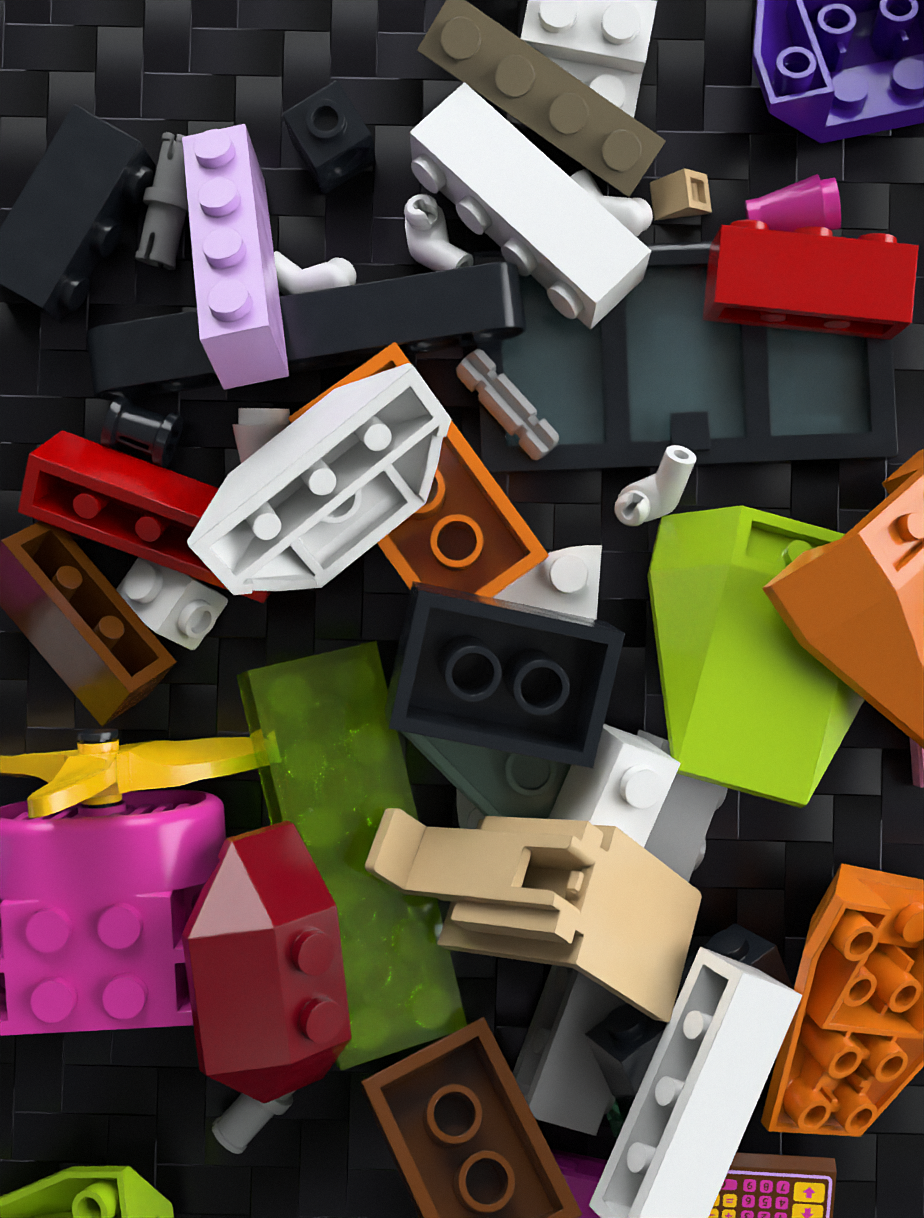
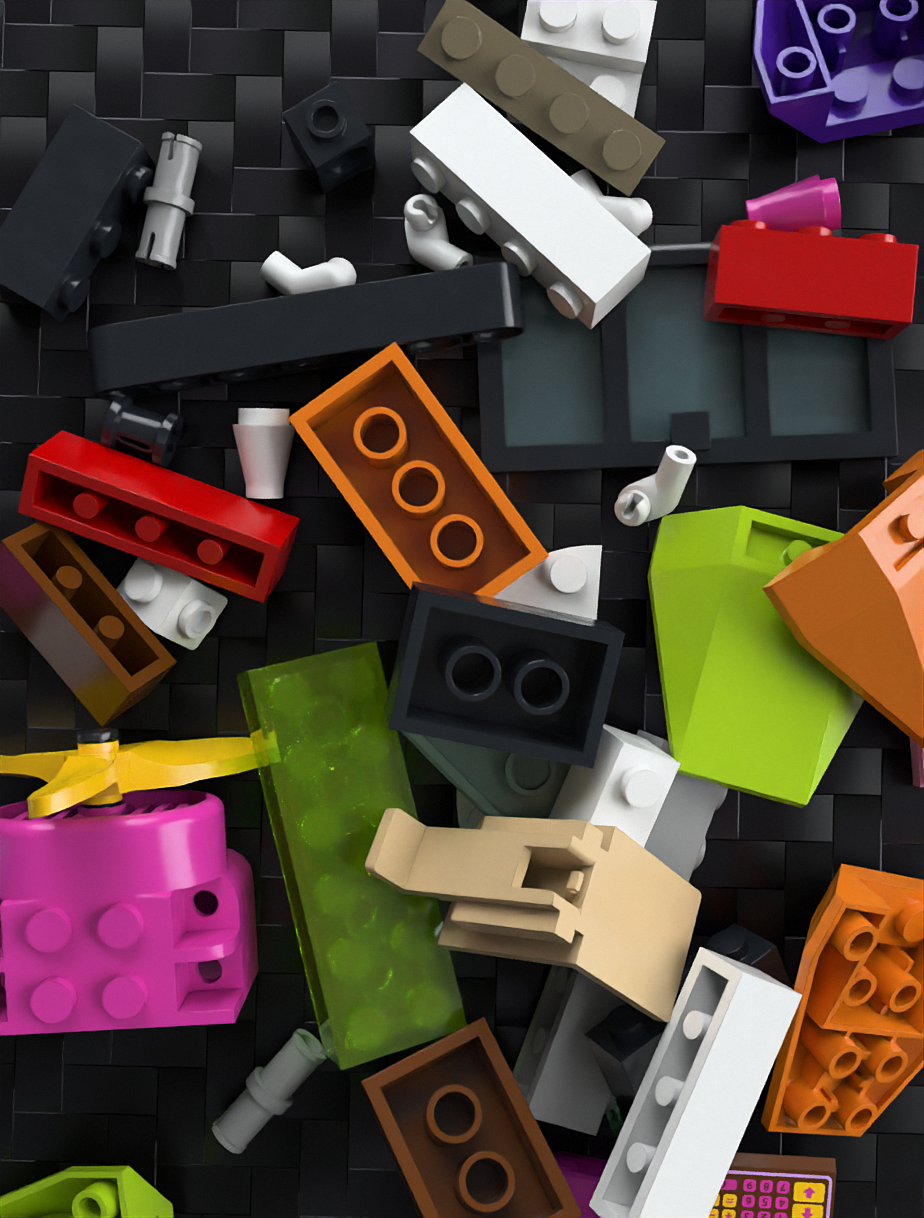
lavender brick [182,124,289,390] -> none
dark red wedge [182,820,352,1104] -> none
white wedge [187,363,452,595] -> none
light grey axle [456,349,559,460] -> none
tan piece [649,168,712,221] -> none

